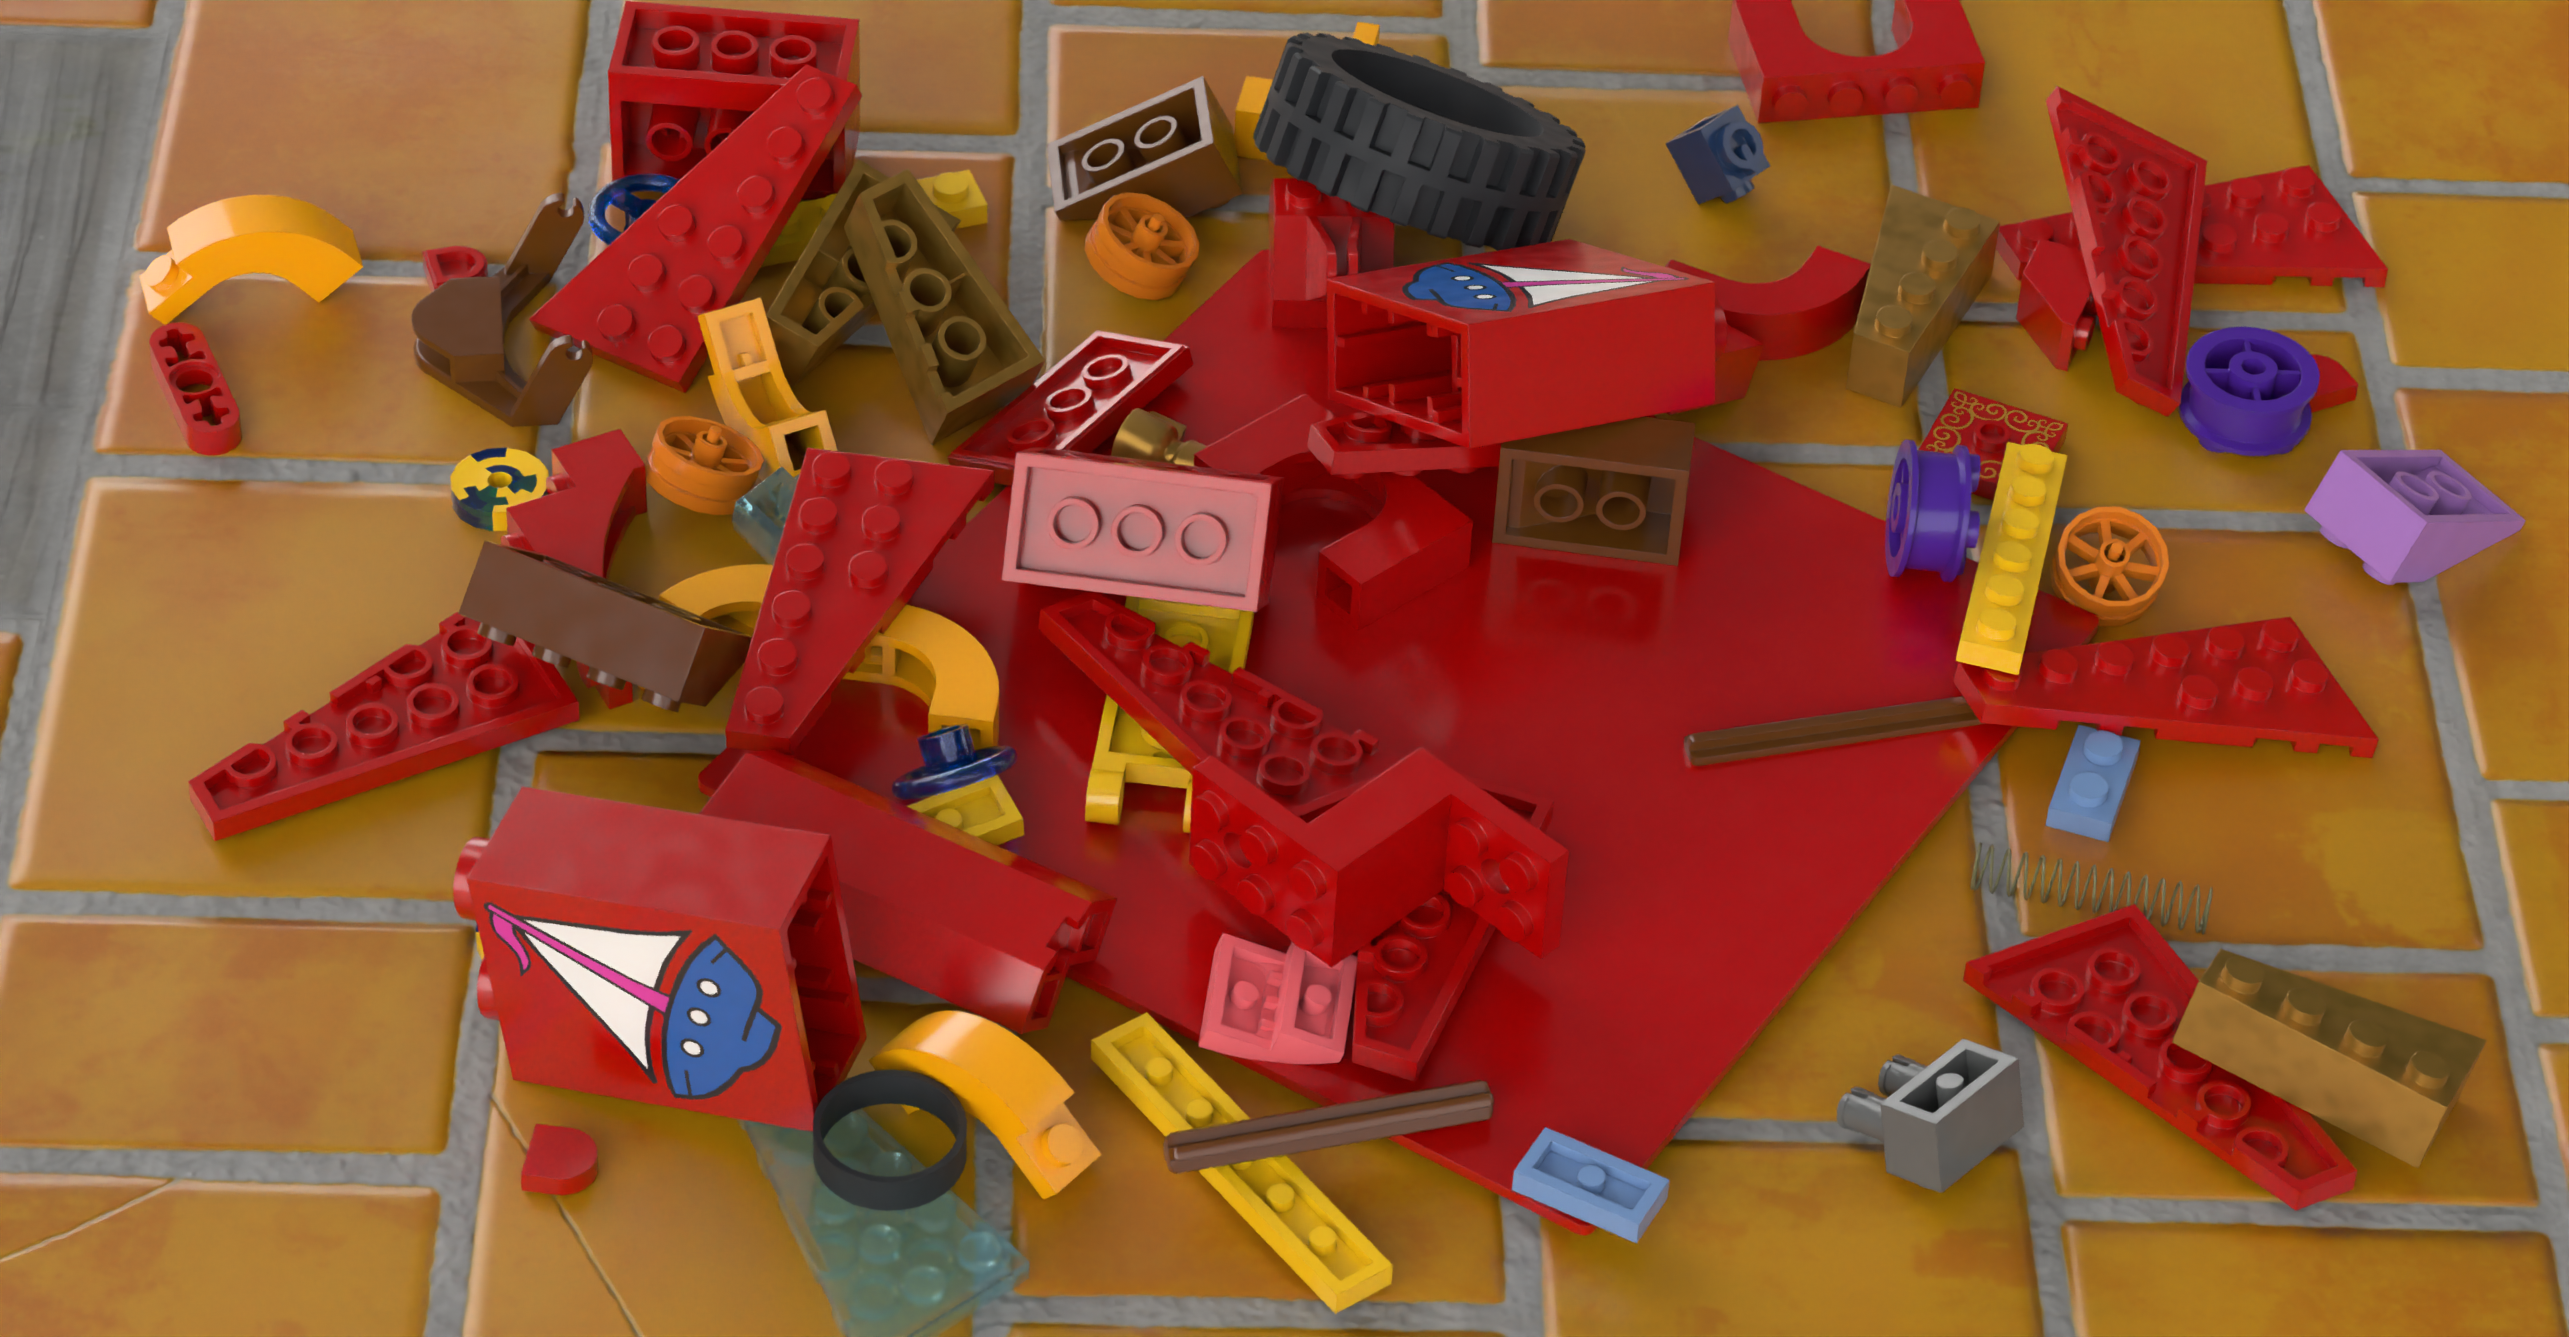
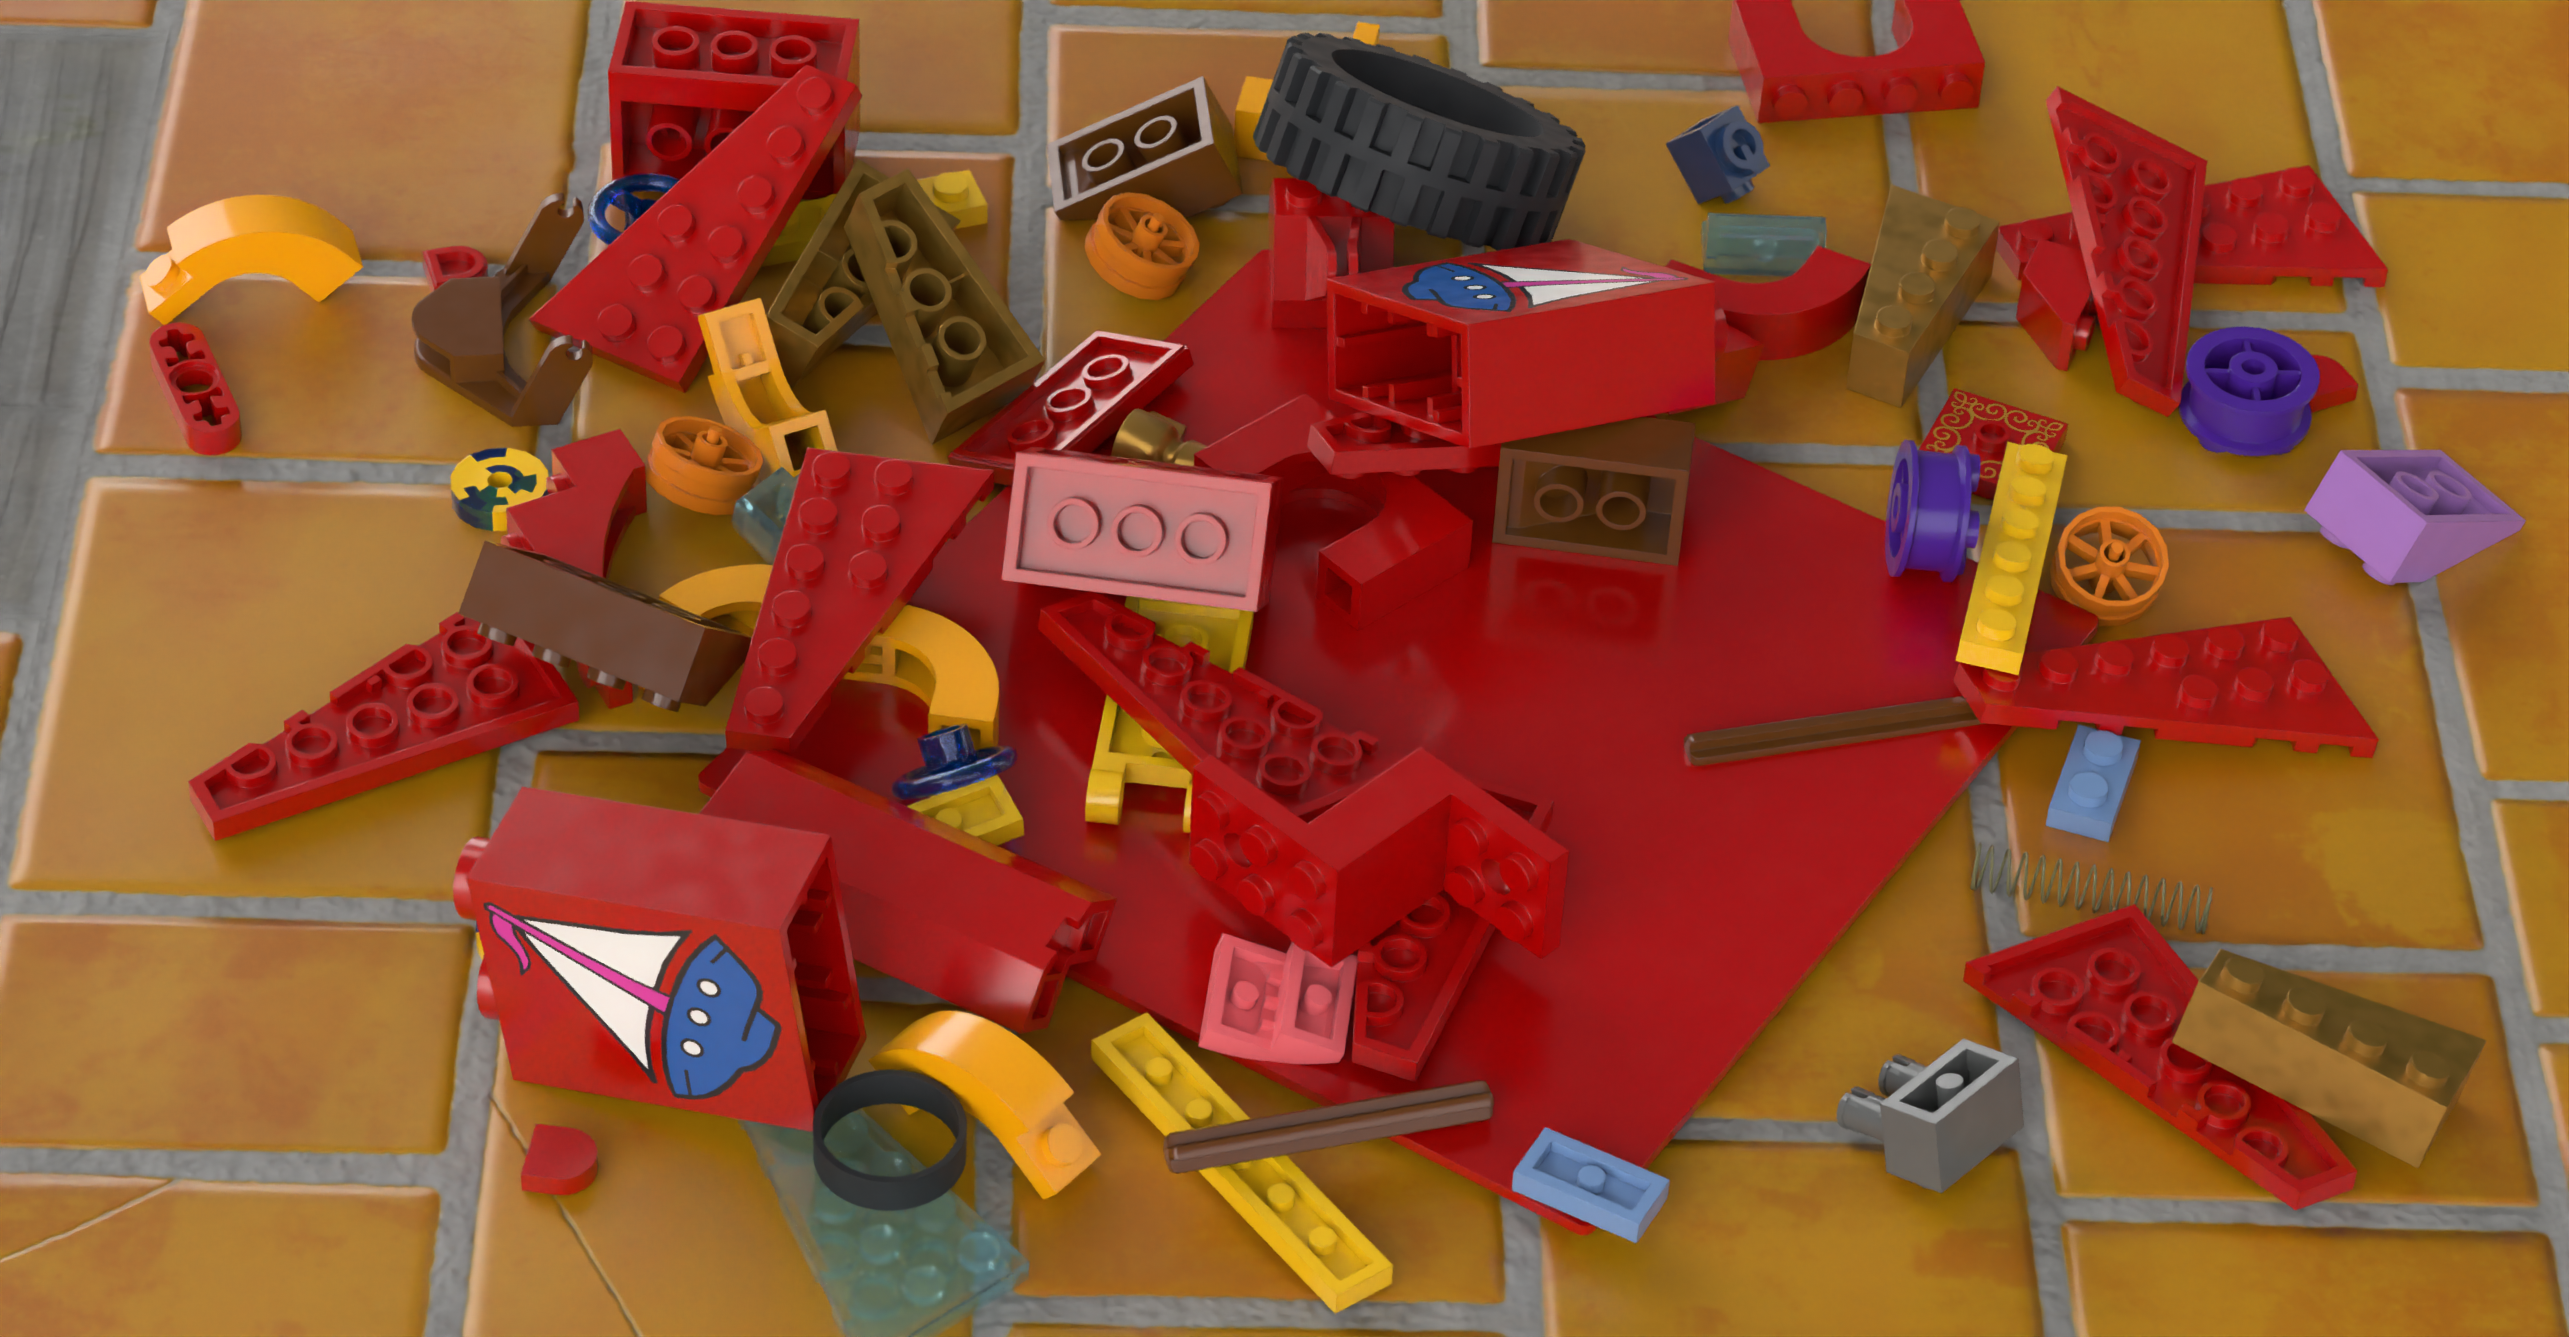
none -> clear light blue panel [1701,213,1827,277]

